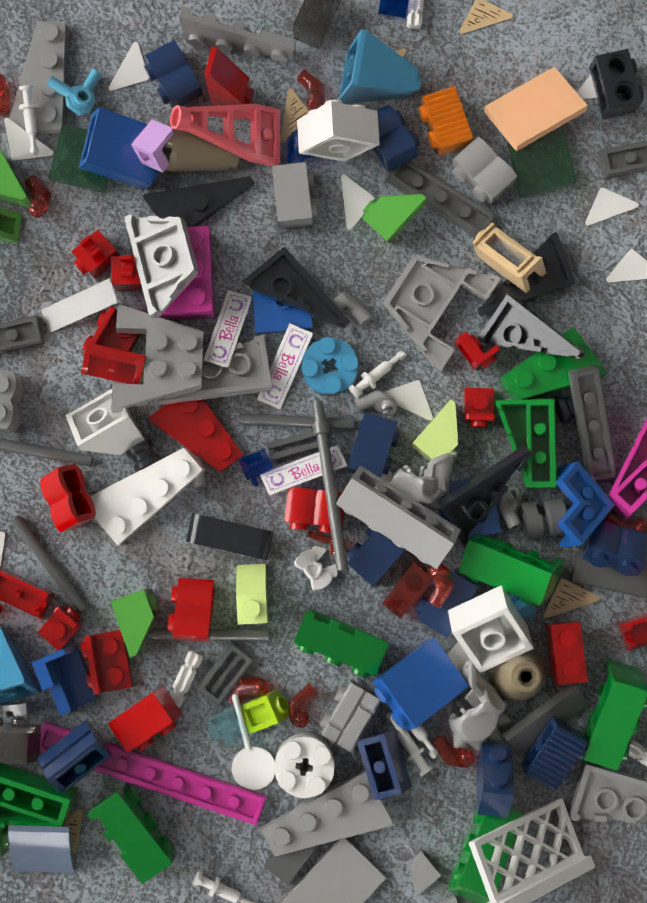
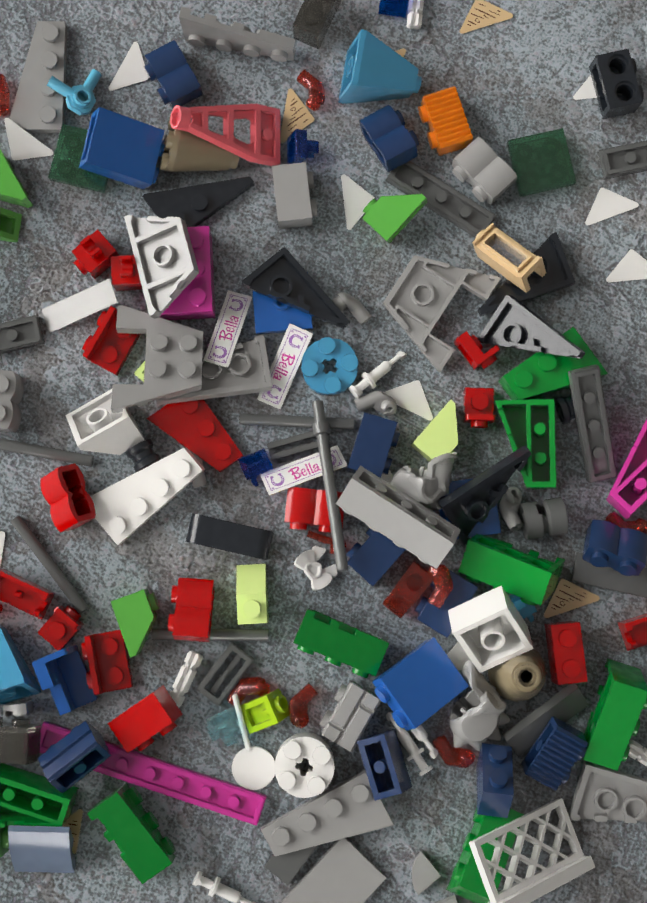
white piece [19,85,39,155] -> none
clear red arm [24,175,51,218] -> none
red hinge [81,342,145,385] -> none
lavender panel [131,119,174,173] -> none
red slope [204,46,254,106] -> none
white brick [297,100,380,162] -> none
light nougat tile [484,67,588,152] -> none
blue panel [555,461,615,548] -> none

